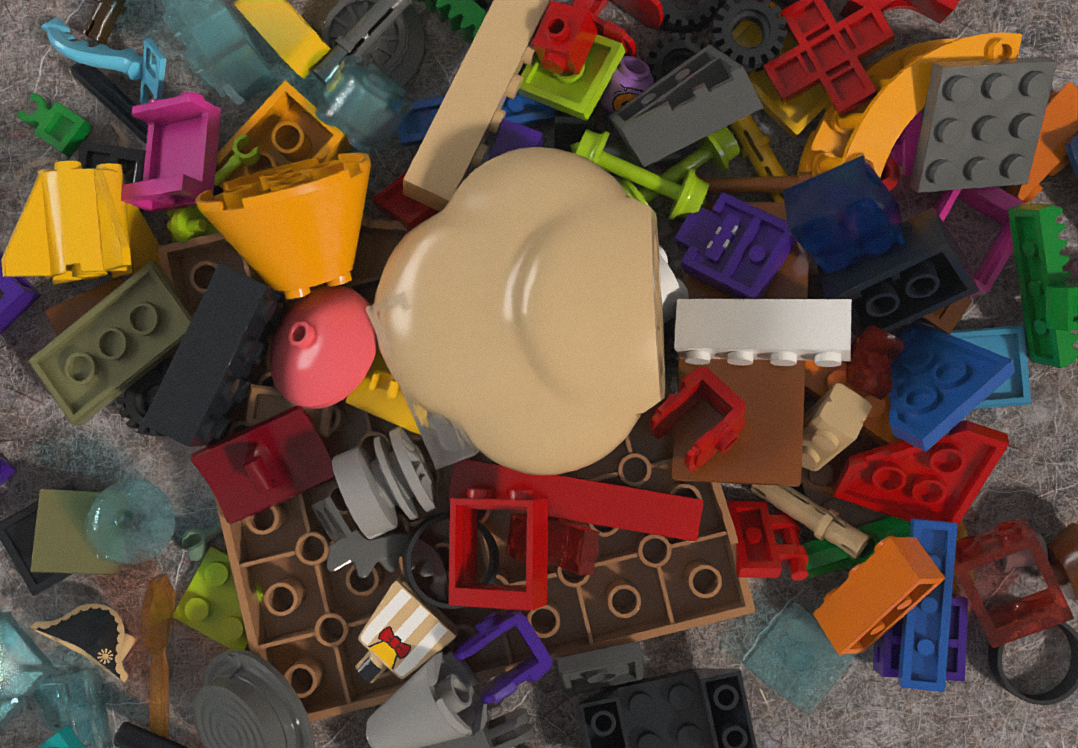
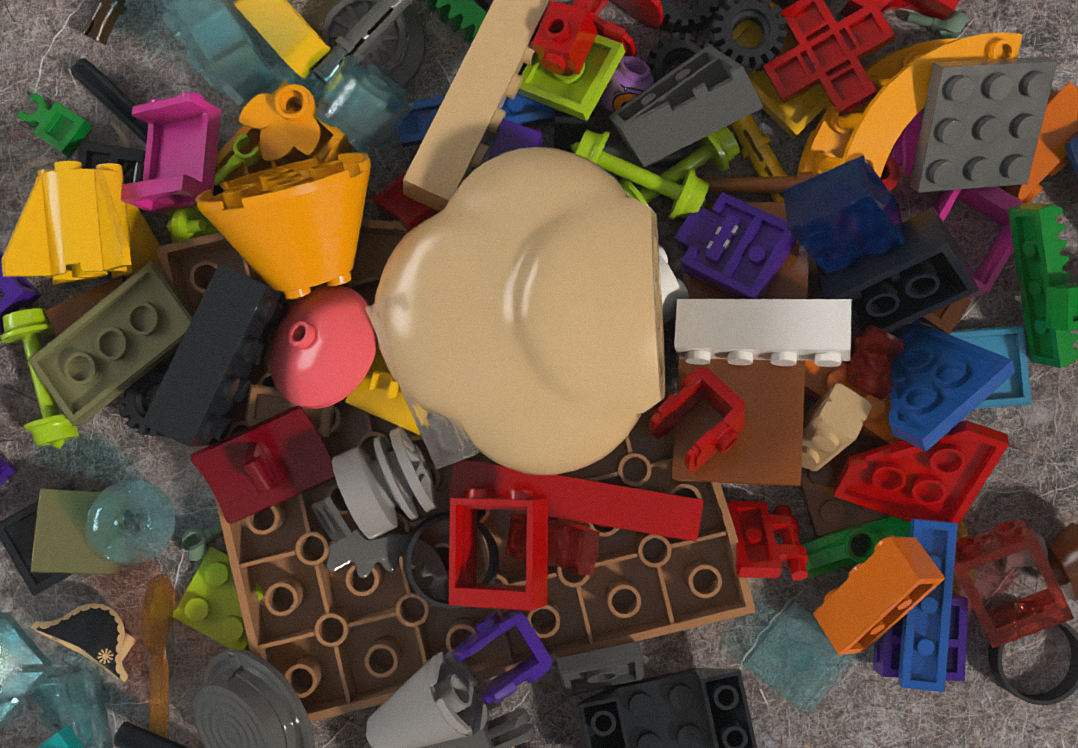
medium azure piece [42,18,166,104] -> none
torso [355,574,459,683] -> none
tan pin [750,484,870,559] -> none
none -> lime piece [0,306,79,449]
none -> light orange plate [238,84,321,162]
none -> sand green hand [906,10,968,39]

